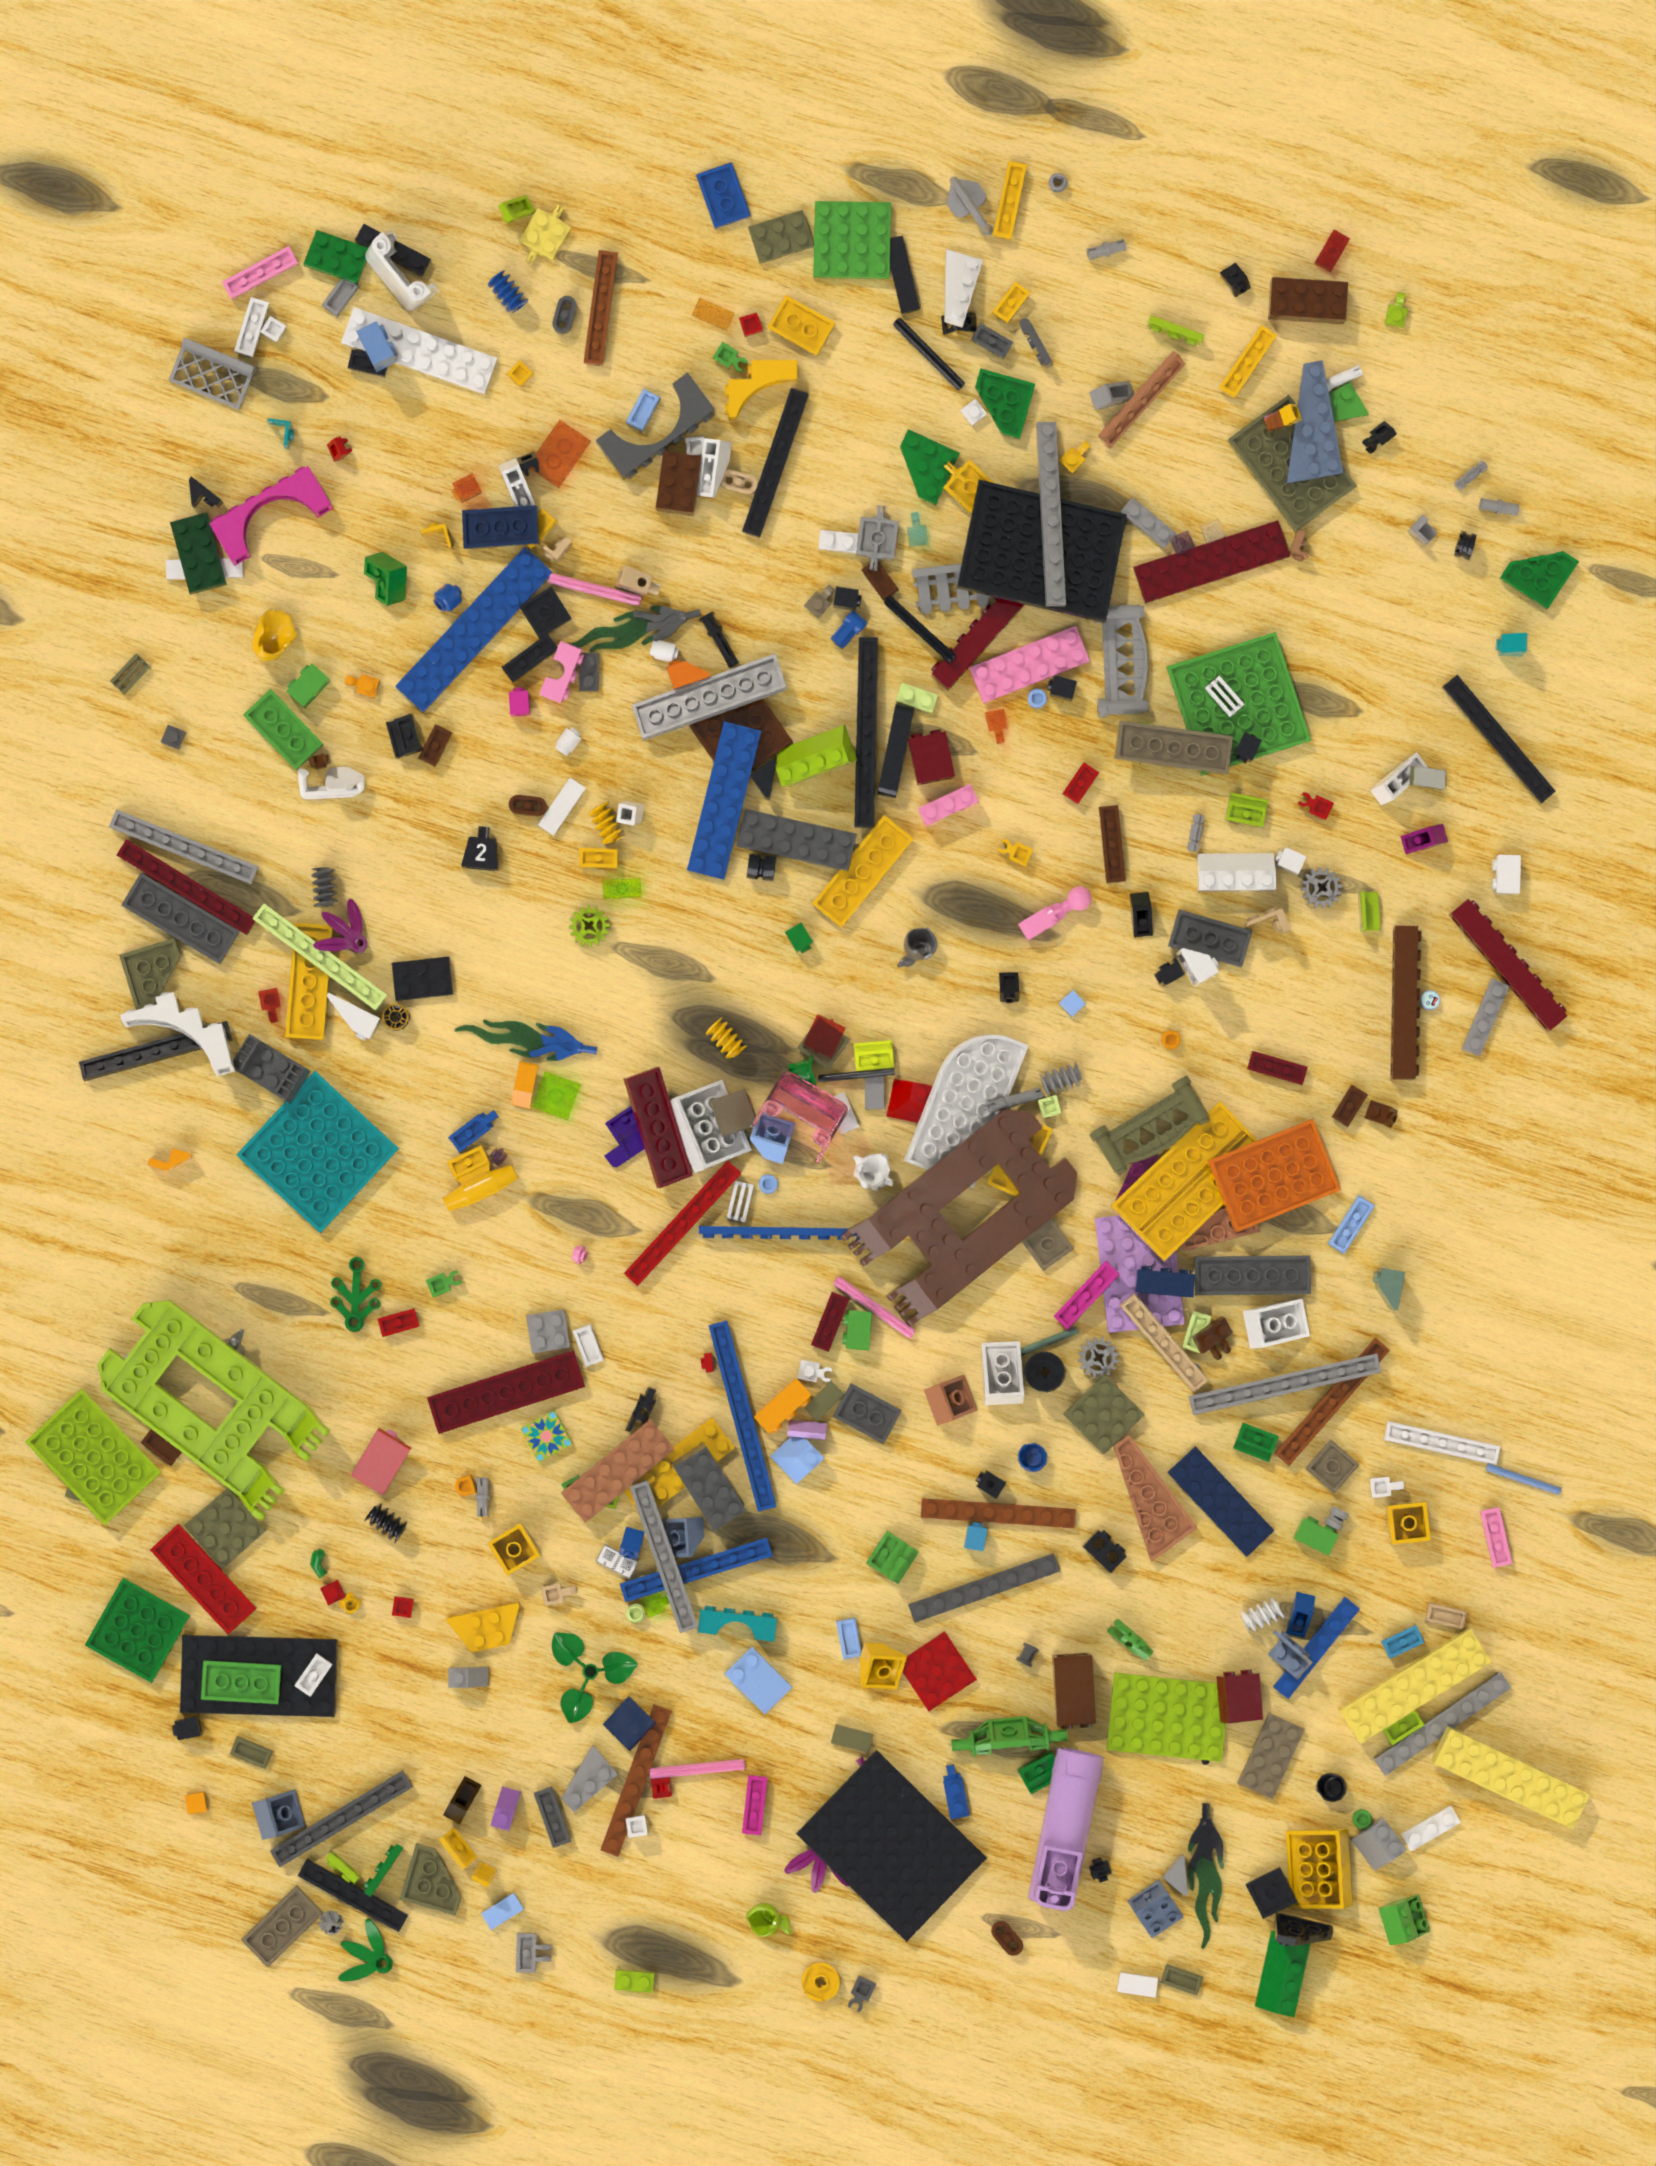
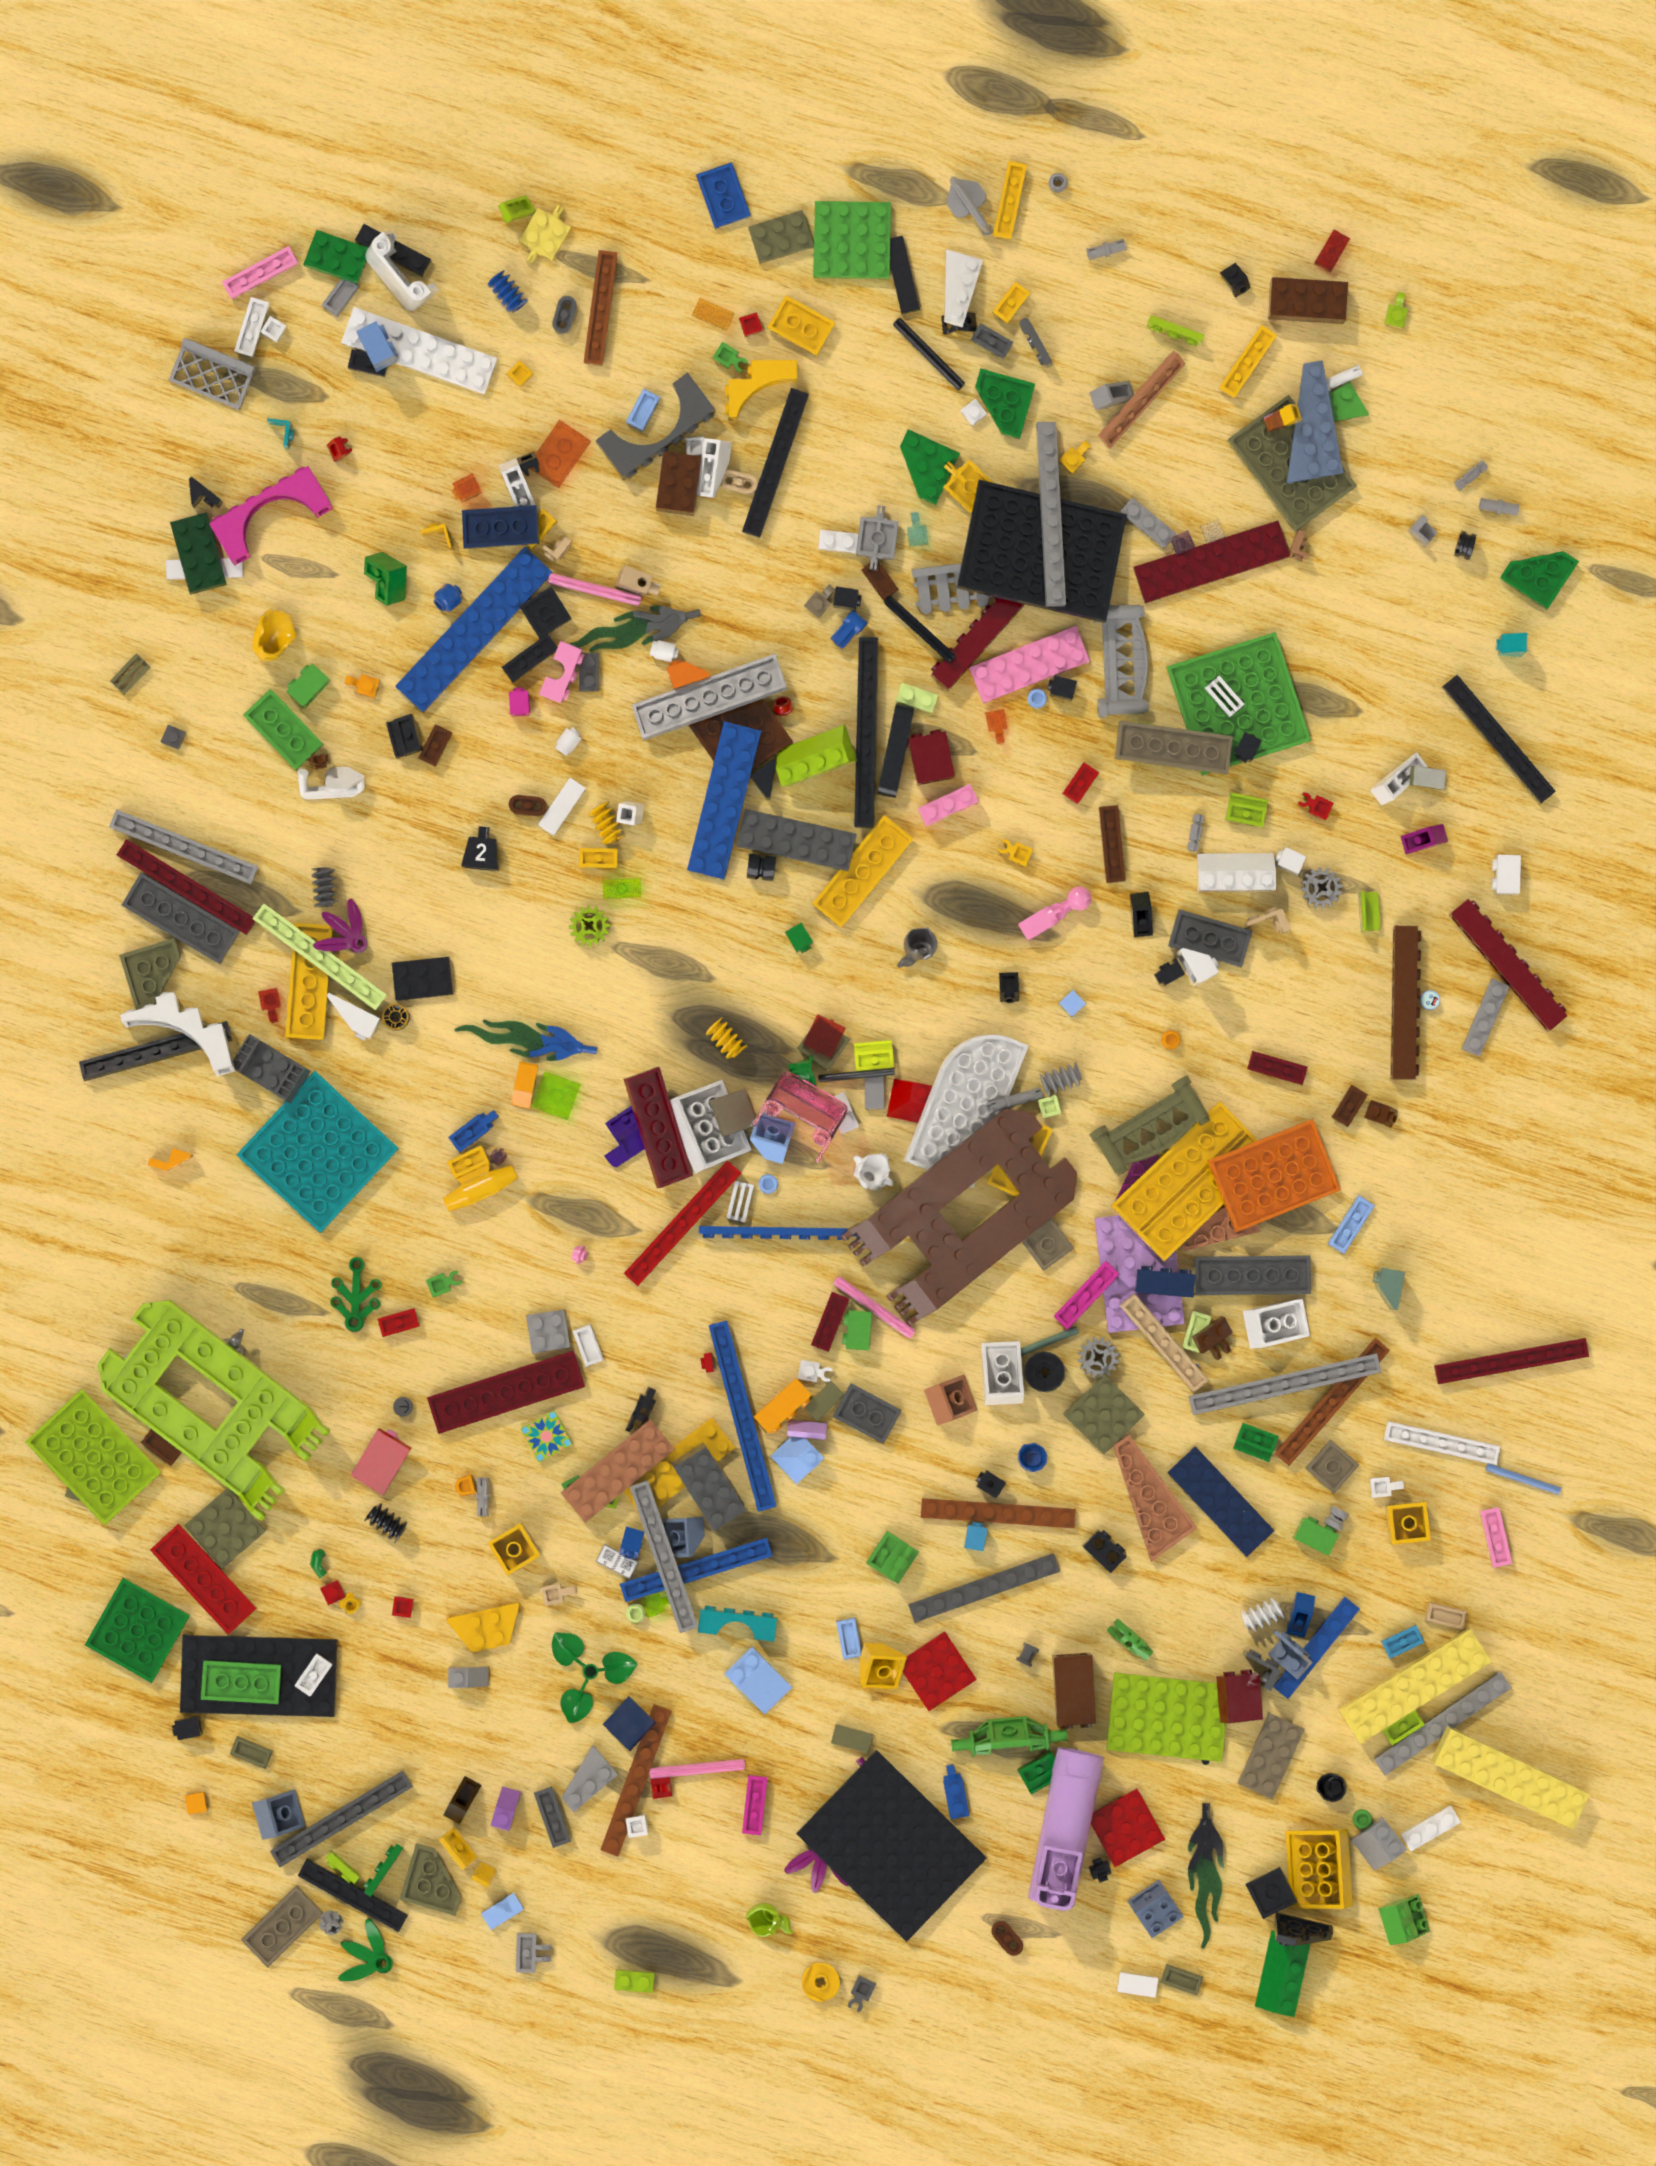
black pin [699,611,739,668] -> none
light grey slope [1162,1854,1188,1896] -> none
black plate [1362,421,1397,454] -> none
none -> dark grey tile [393,1397,413,1416]
none -> red tile [772,696,793,716]
none -> red plate [1091,1788,1165,1867]
none -> dark grey bracket [1243,1649,1282,1691]
none -> dark red plate [1434,1338,1589,1384]

